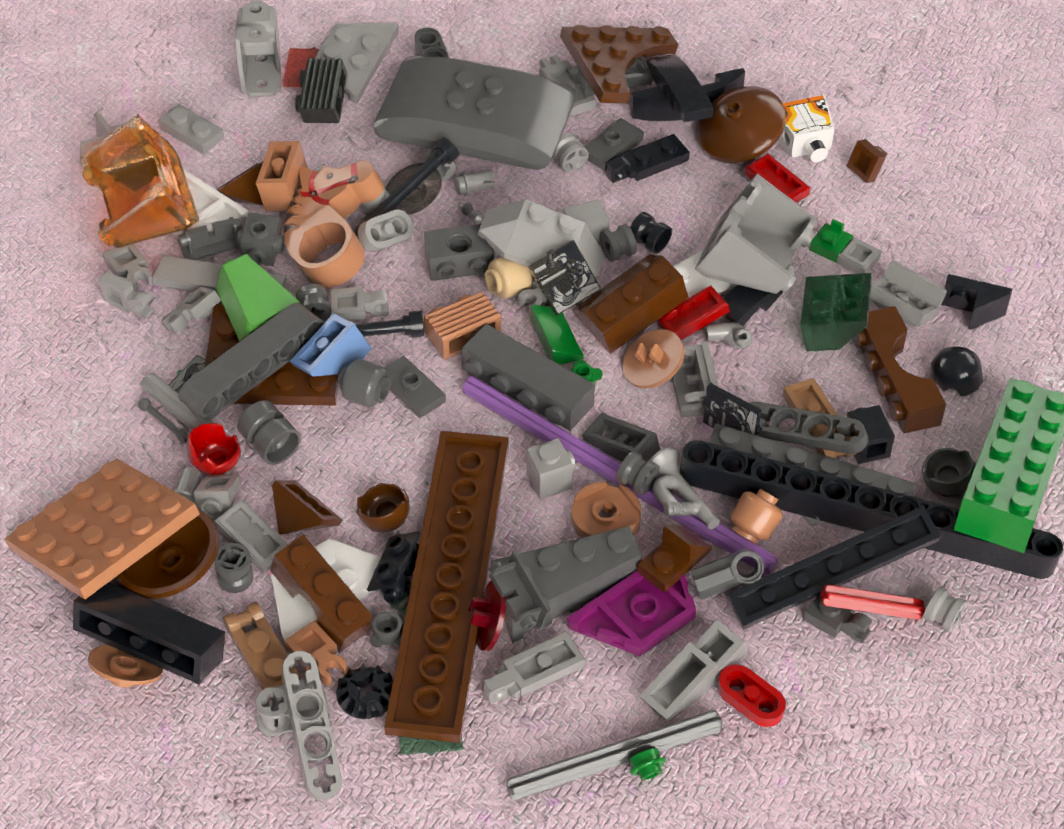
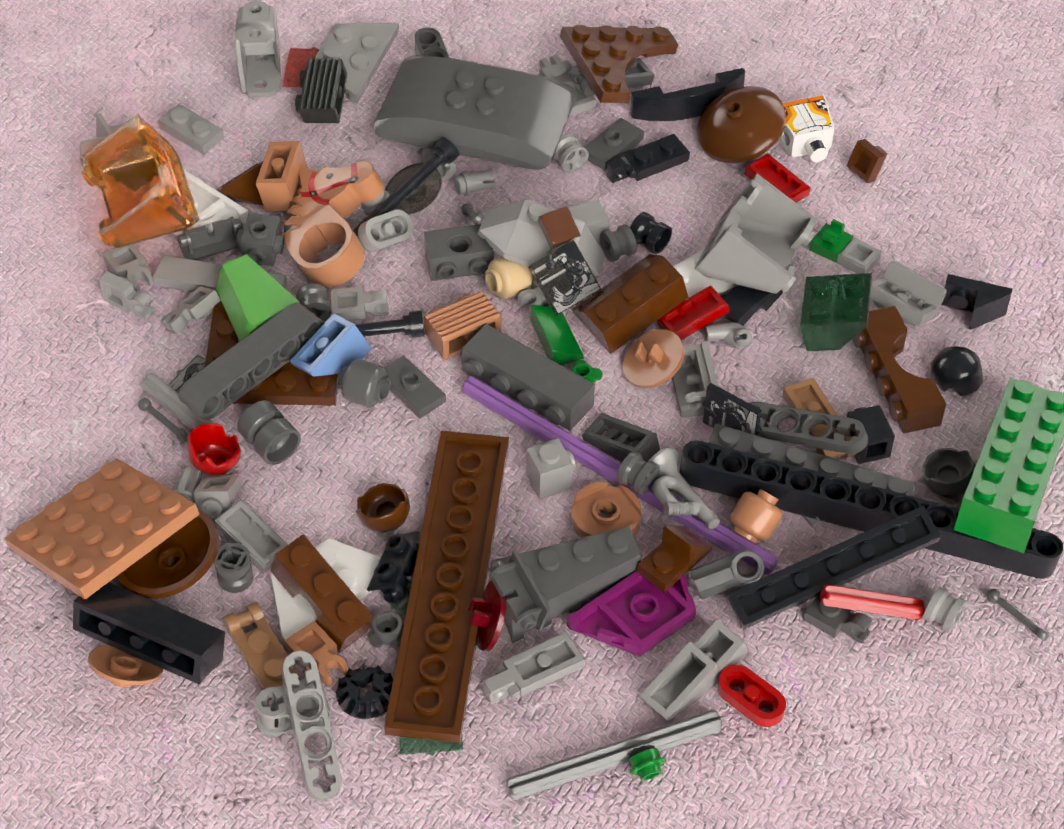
reddish brown slope [272,480,343,535] -> none
black slope [646,54,713,122] -> none
none -> reddish brown slope [538,206,581,249]
none -> dark grey hinge [986,589,1050,641]

